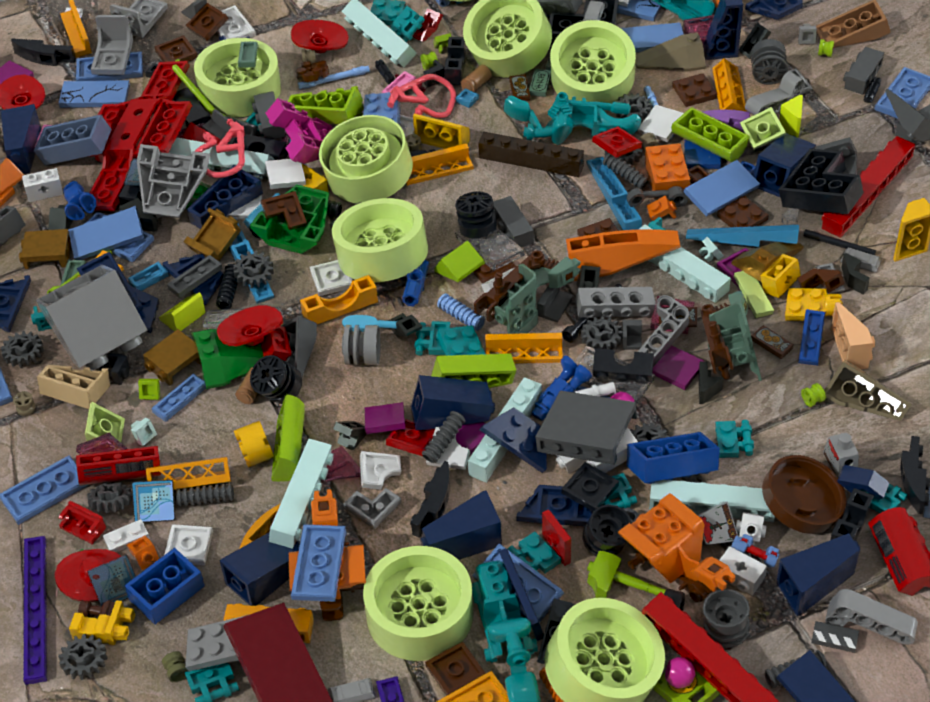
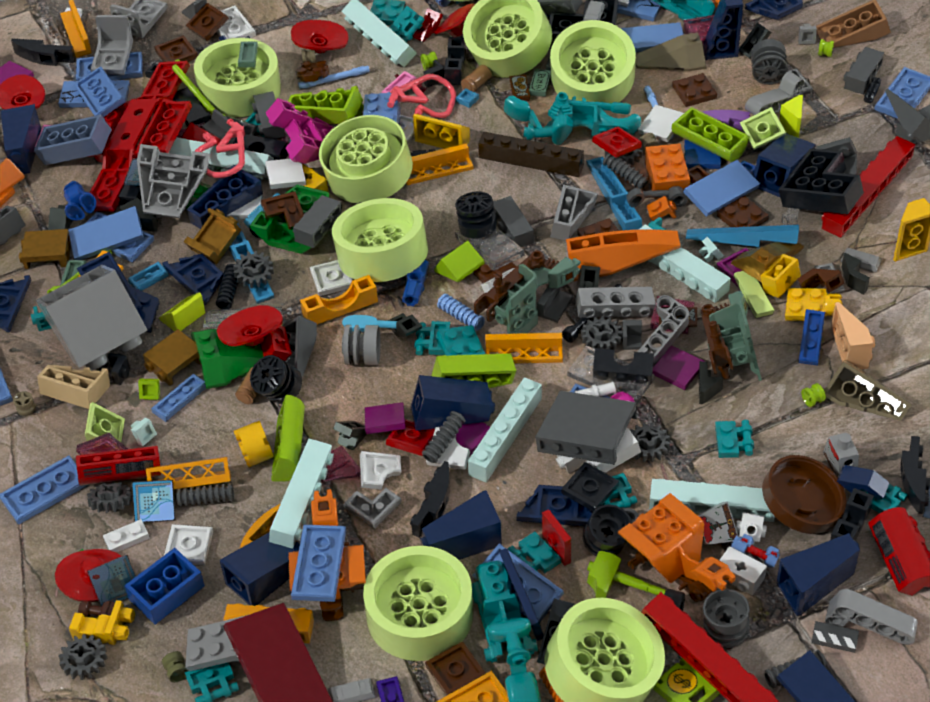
dark grey gear [1,331,44,368] -> none
white brick [22,168,64,202] -> none
dark purple tile [23,536,47,685] -> none
red hinge [58,501,106,545] -> none
orange bracket [127,535,160,570] -> none
dark grey plate [167,255,223,298] -> none
black axle [375,59,395,84] -> none
dark tan wheel [405,134,422,152] -> none
lime tile [433,33,451,54] -> none
dark blue wing [479,407,547,473] -> none
blue piece [531,355,592,421] -> none
dark grey gear [615,93,652,122] -> none
blue brick [627,432,720,484] -> none
dark pink piece [665,657,696,688] -> none
light orange fence [712,58,747,112] -> none
tile [751,325,794,359] -> none
black bar [803,229,876,255] -> none
none -> medium blue tile [74,67,126,117]
none -> dark grey brick [293,195,342,248]
none -> red hat [433,3,474,37]
none -> light grey wedge [550,185,598,241]

